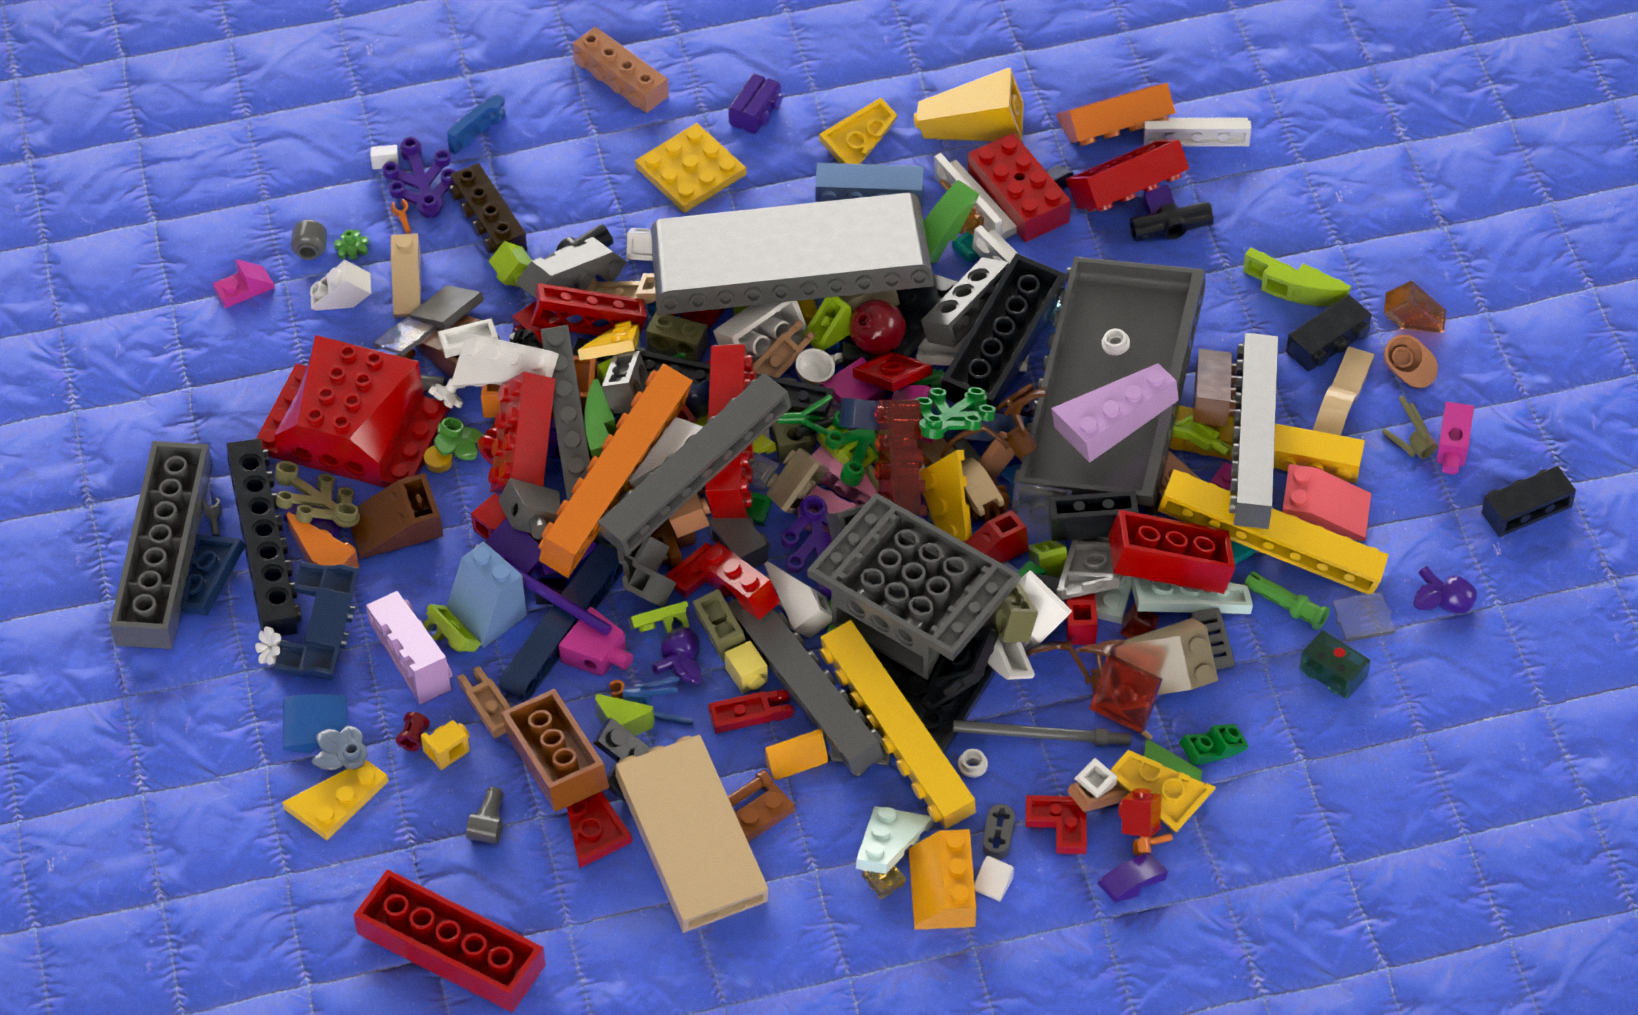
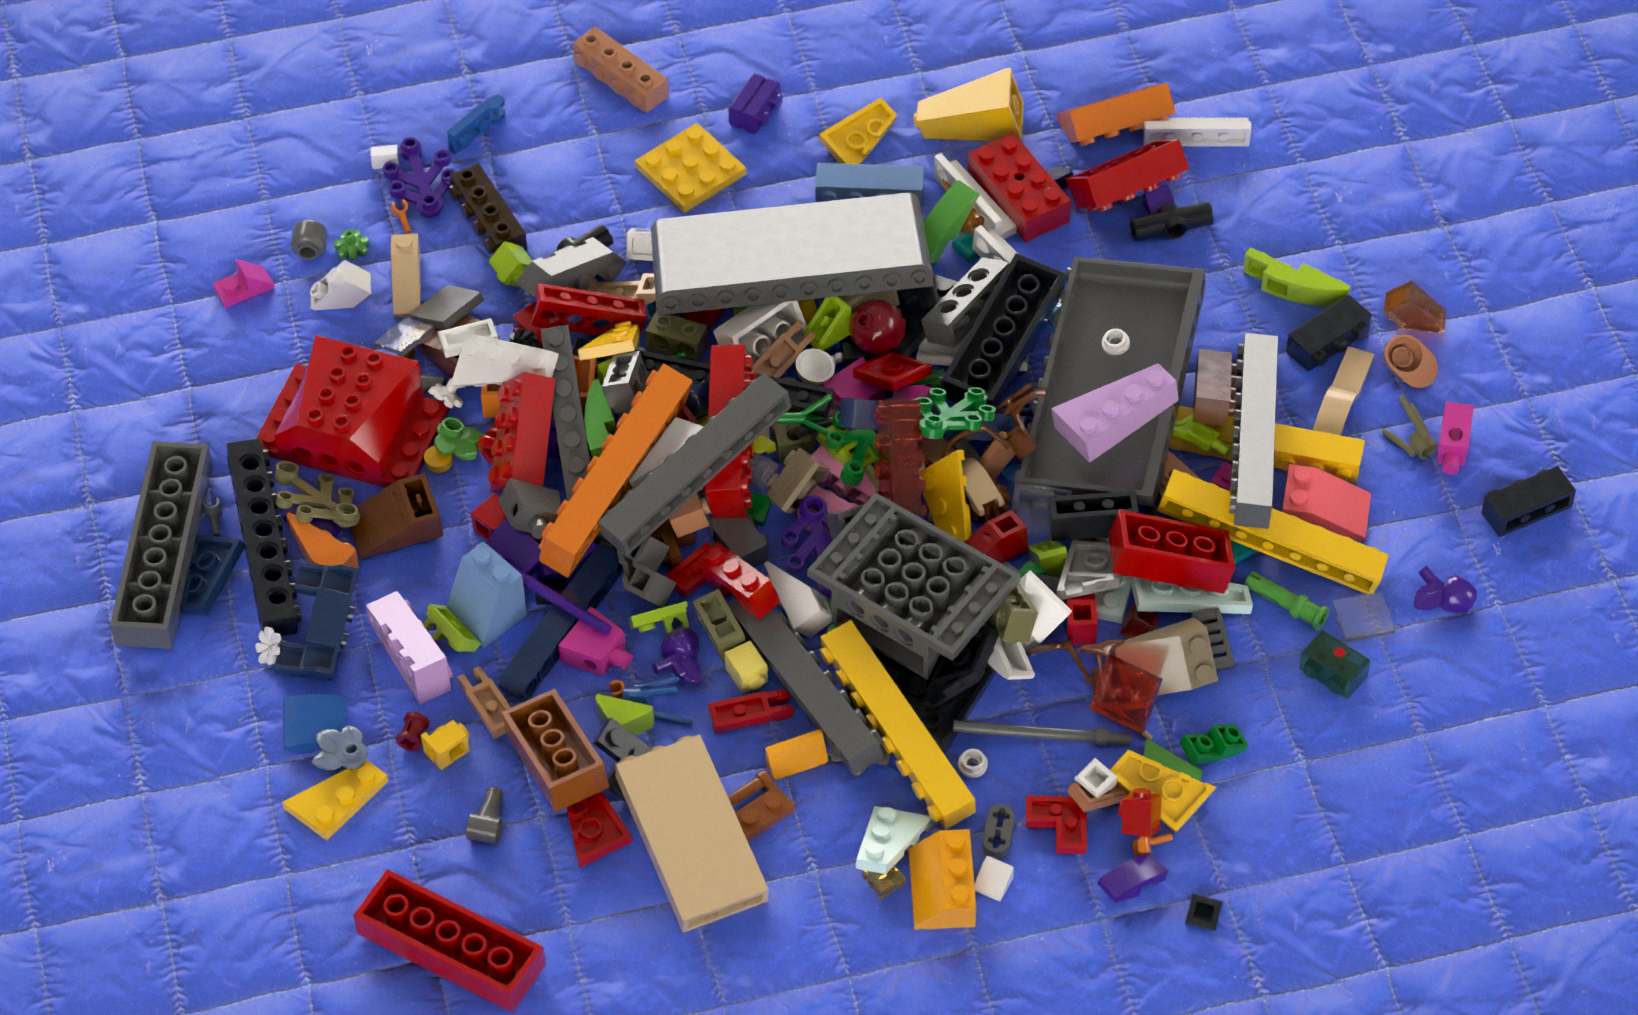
none -> black slope [1185,894,1224,931]

